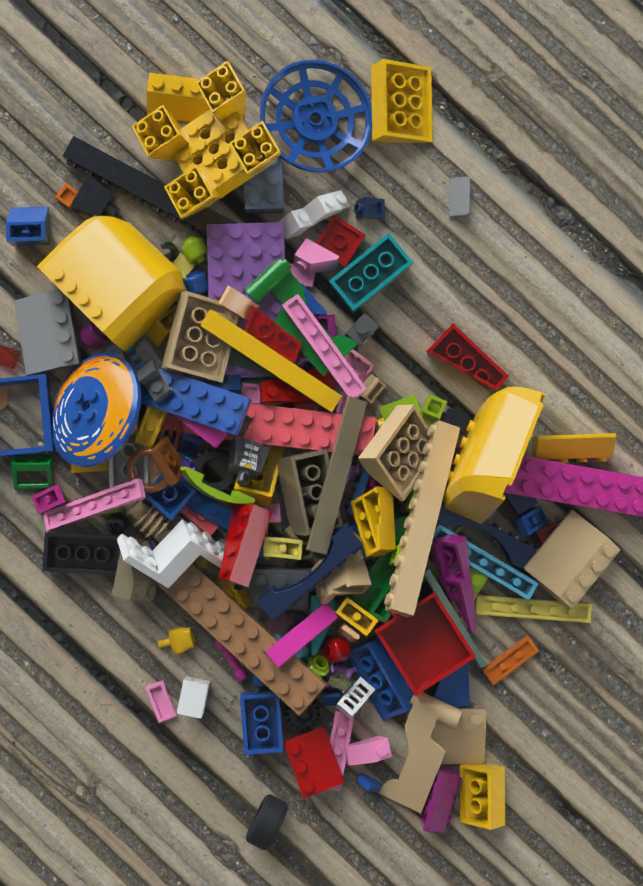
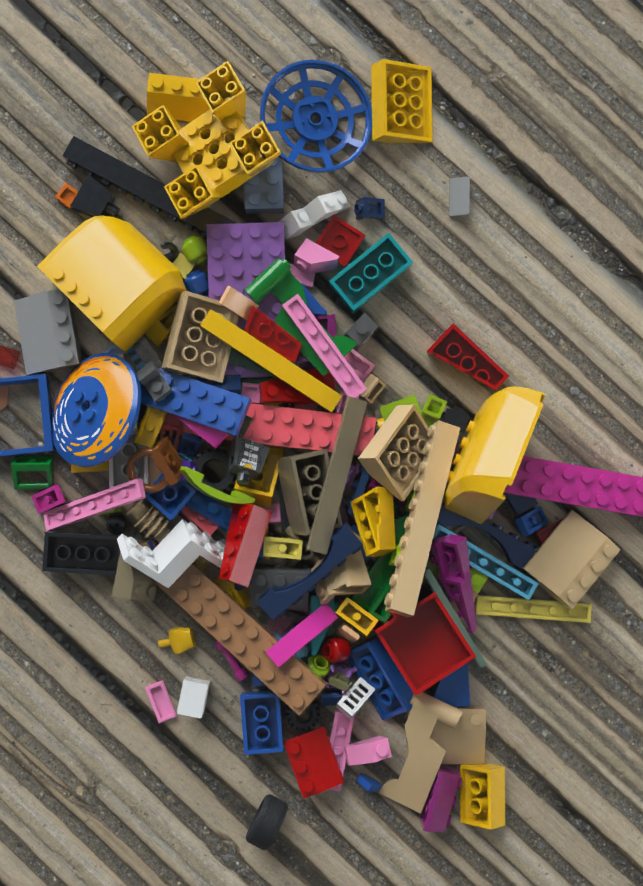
blue slope [6,207,50,246] -> none
magenta head [80,321,108,349] -> none
orange tile [481,635,539,686] -> none
yellow slope [531,433,616,463] -> none

